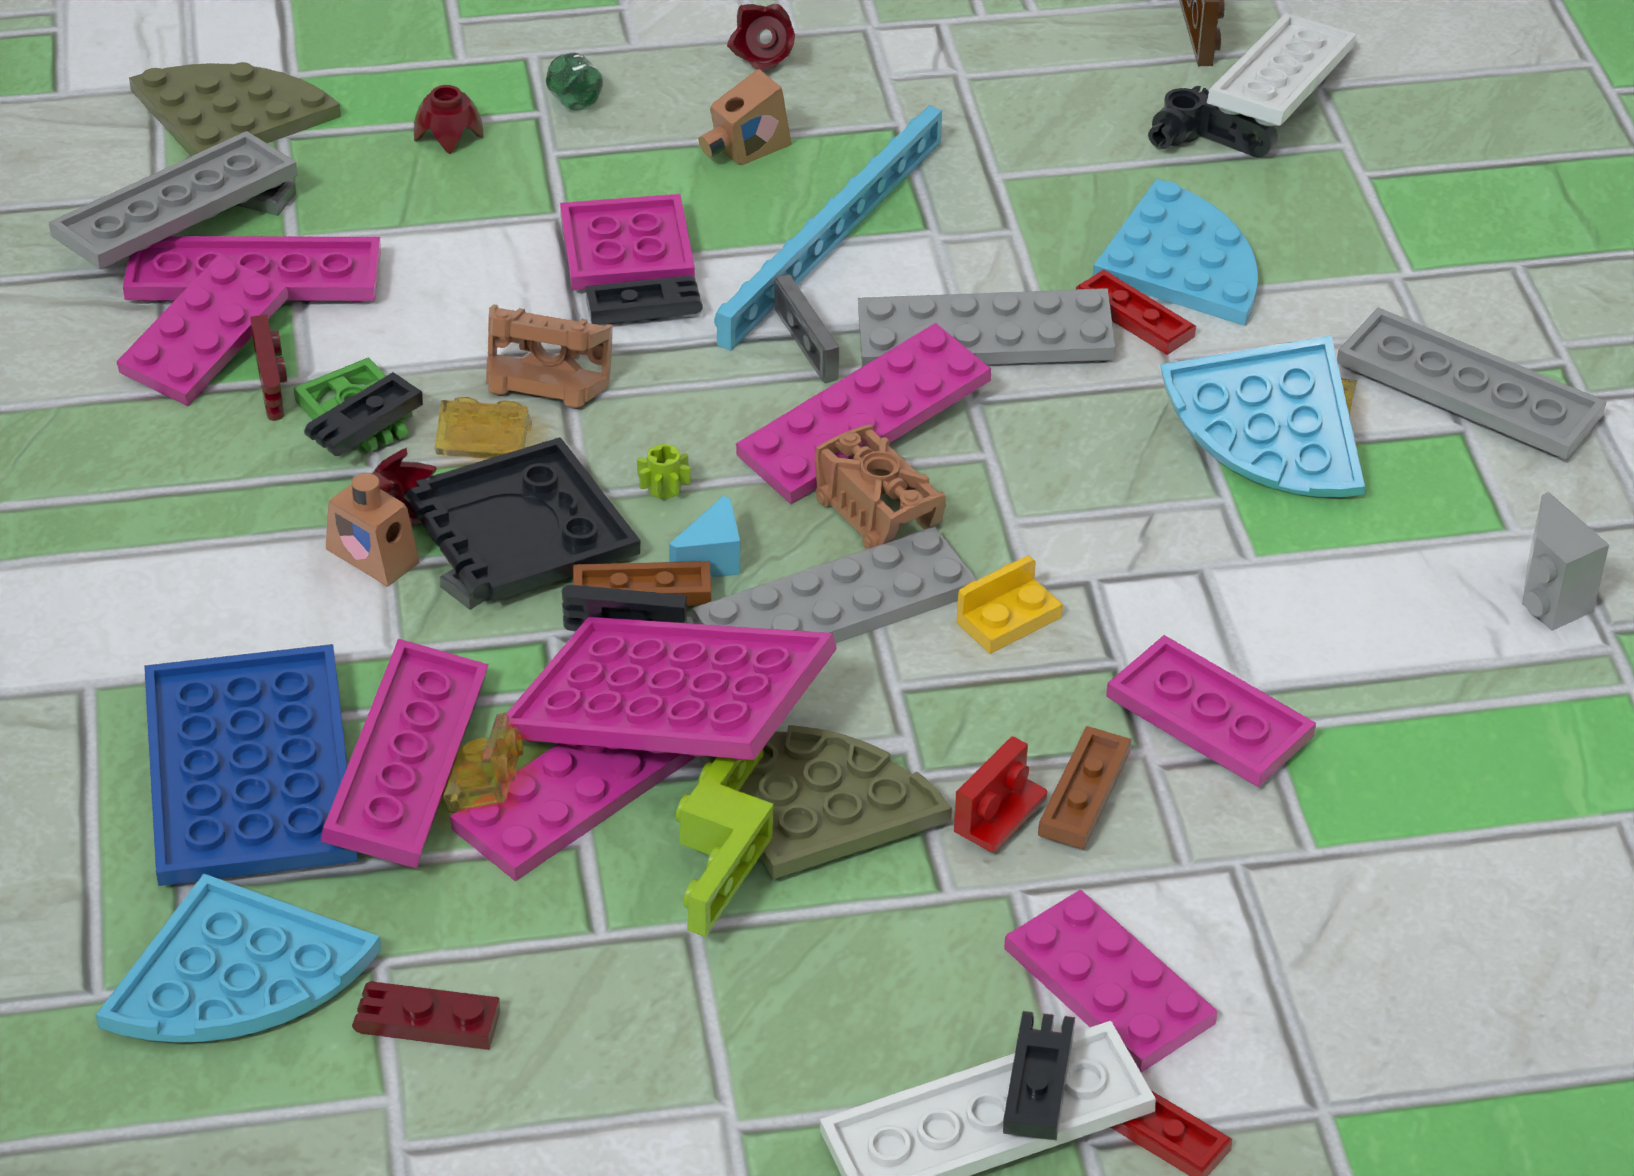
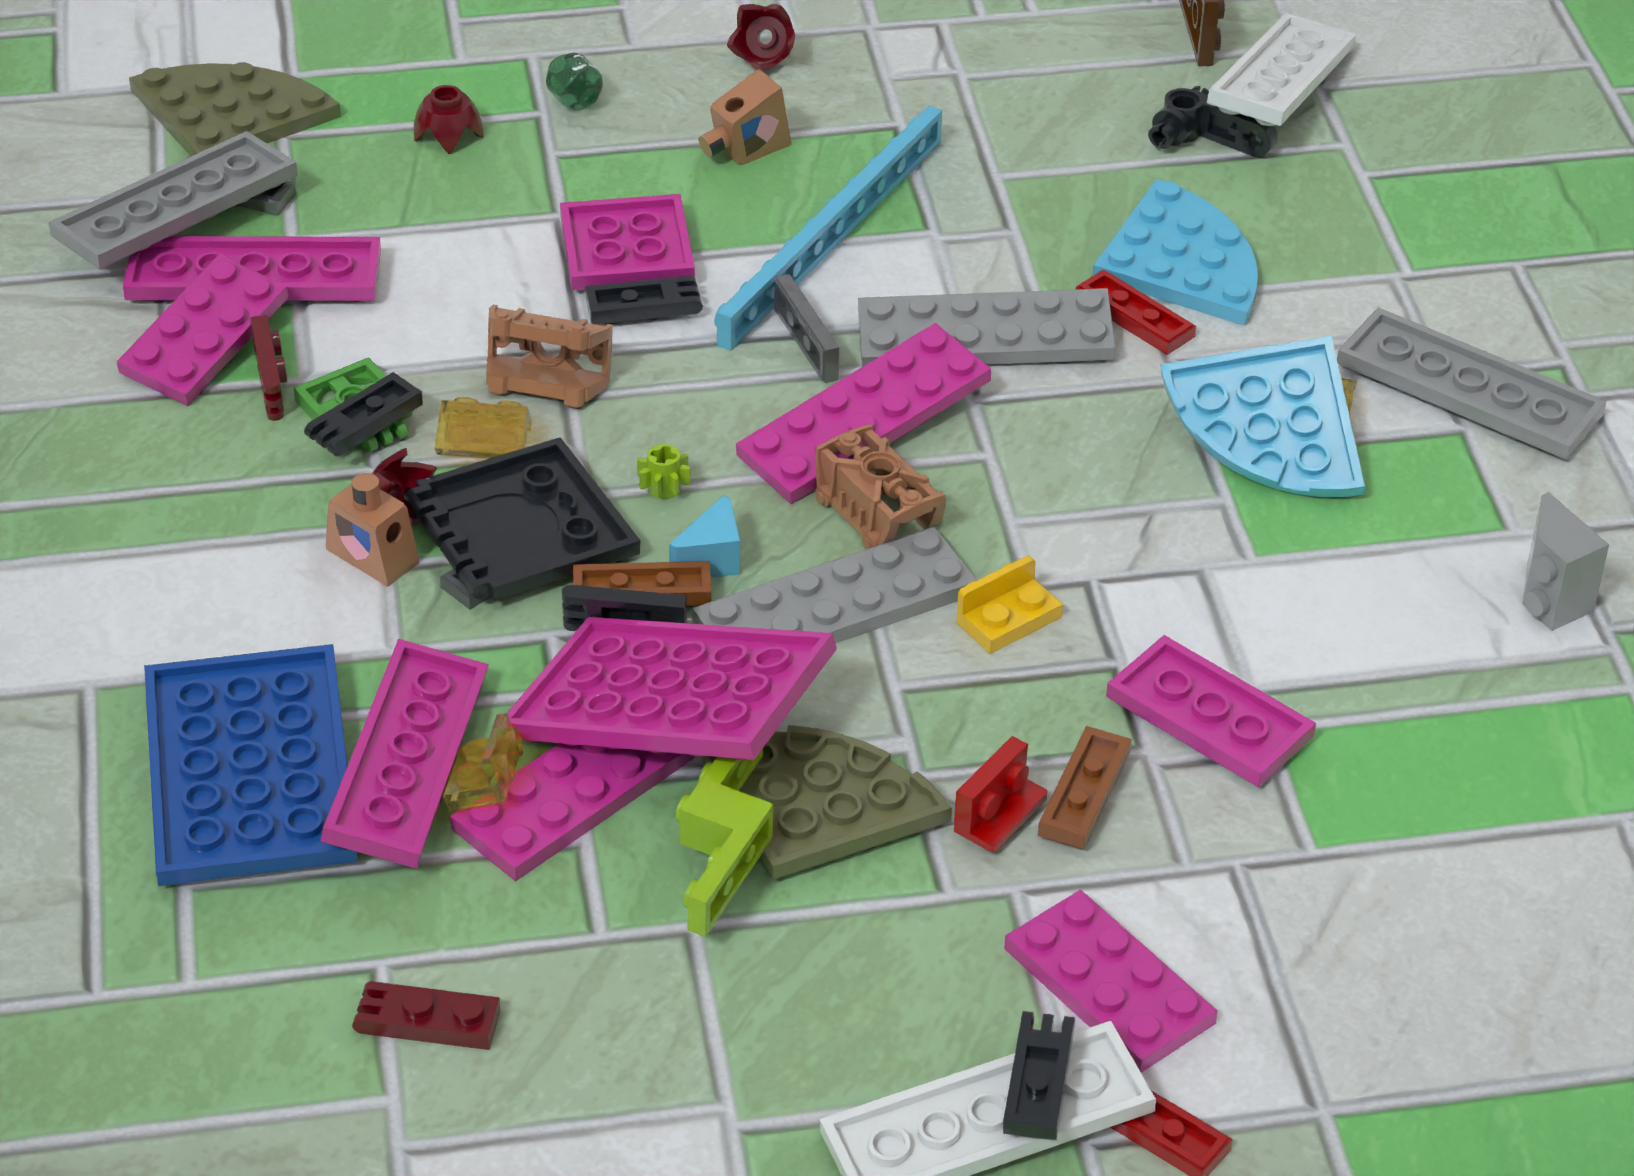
medium azure plate [96,874,381,1042] -> none

